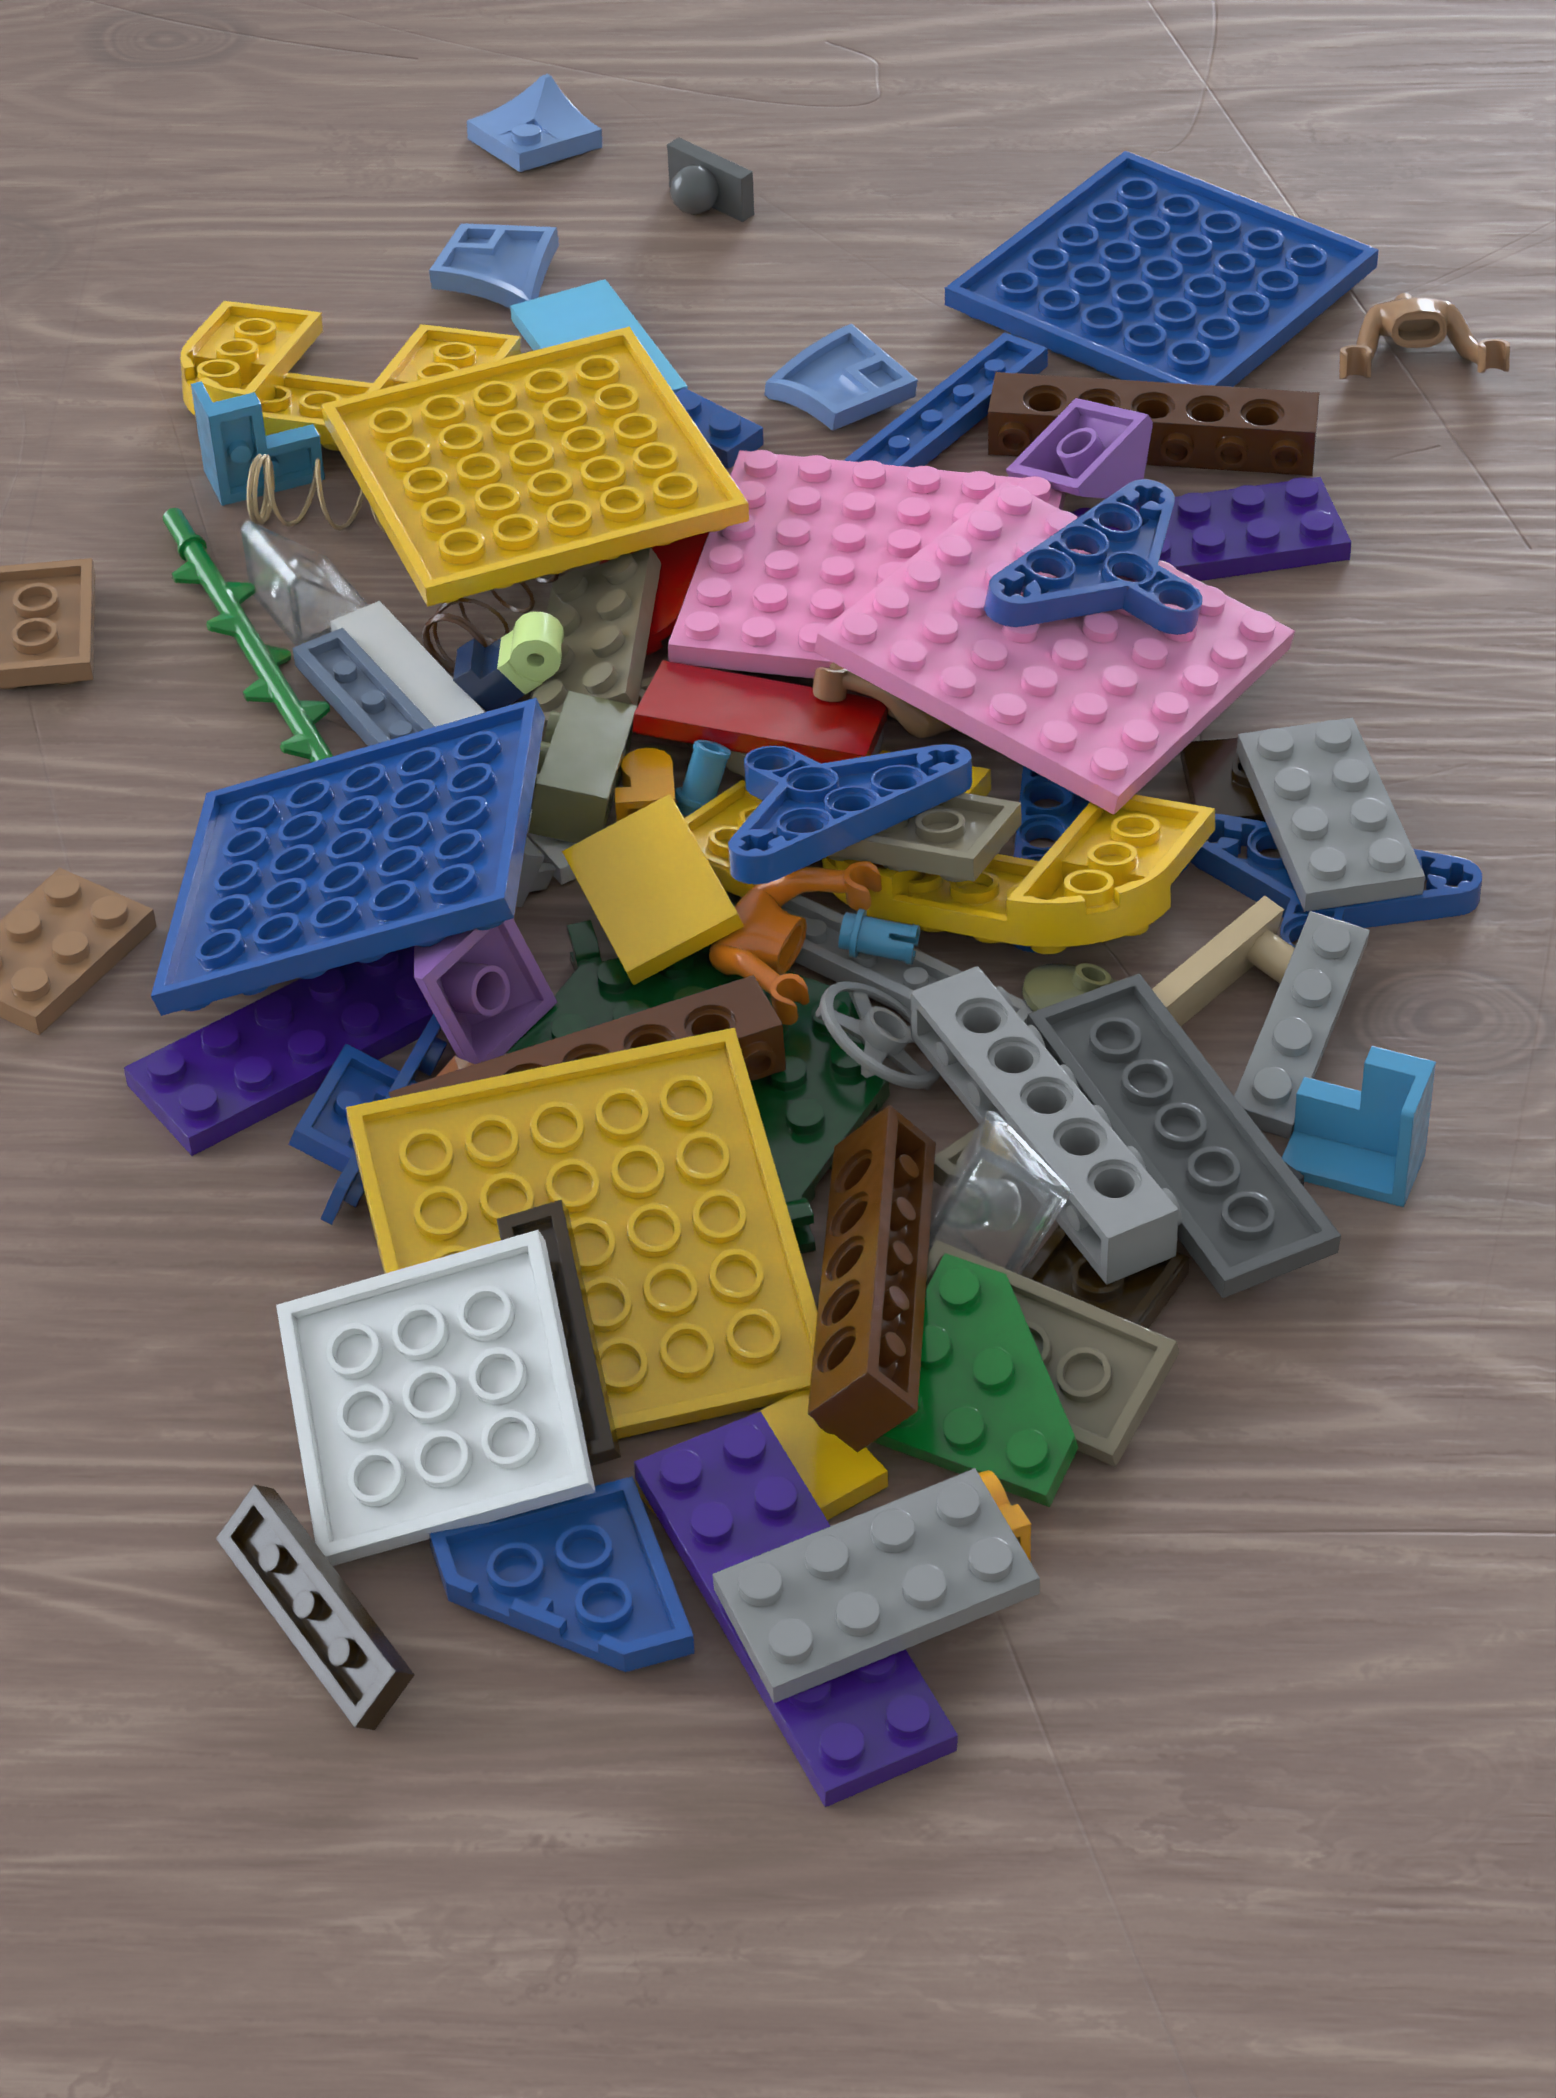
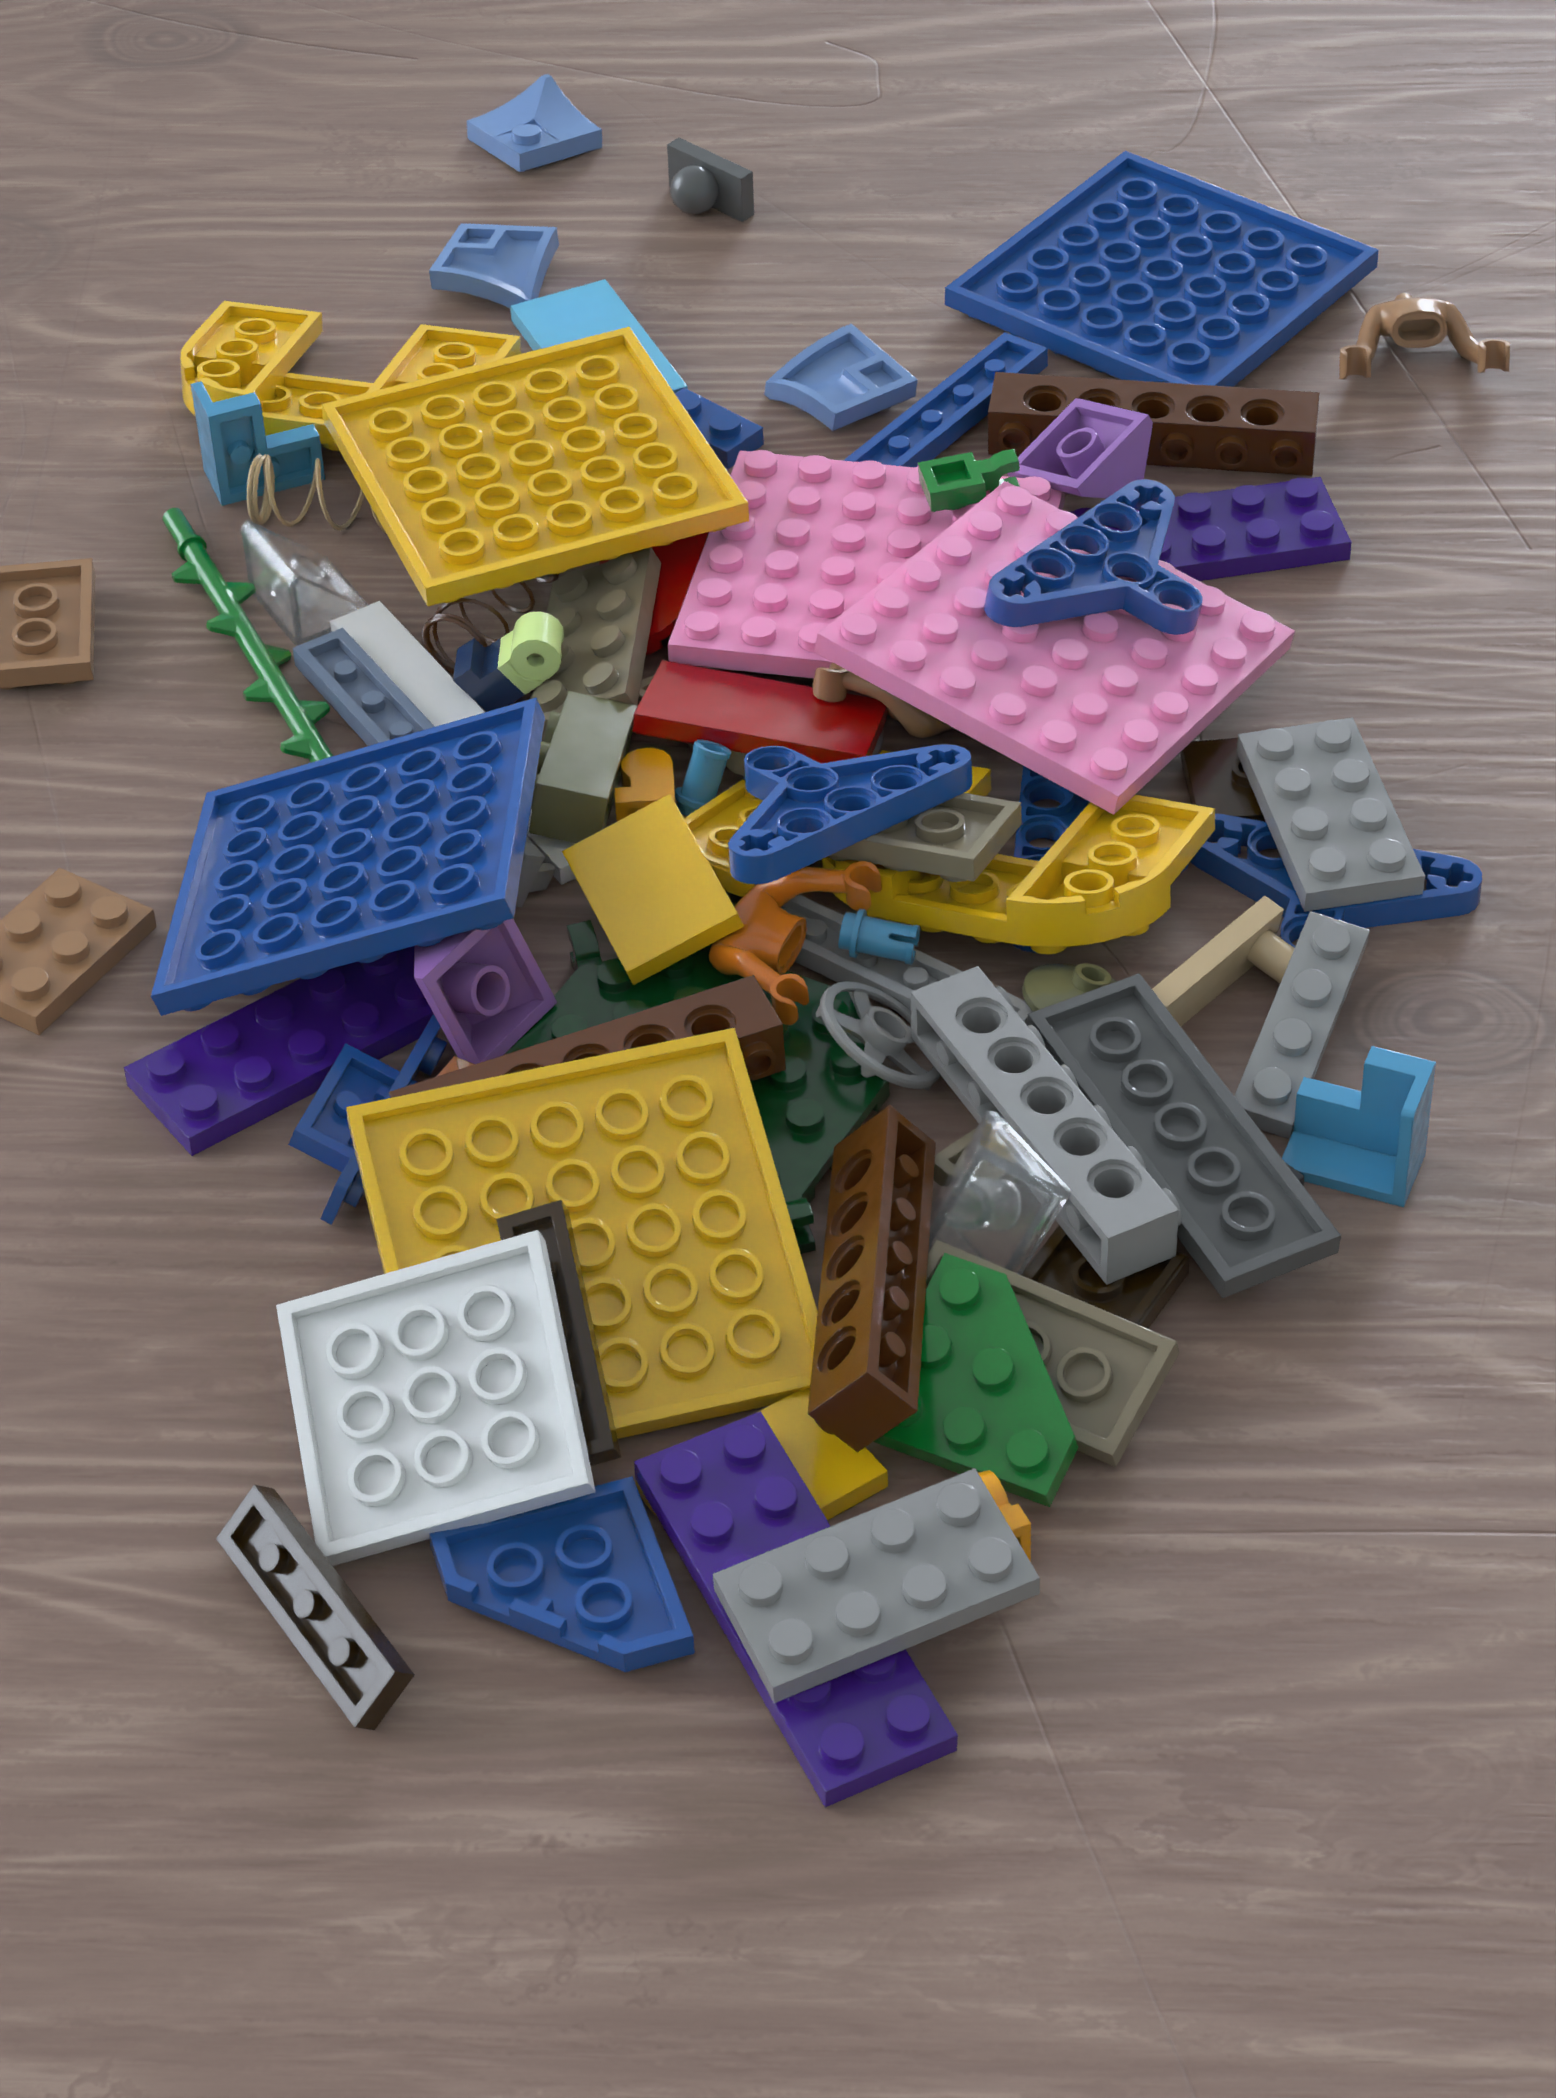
none -> green plate [918,449,1020,512]

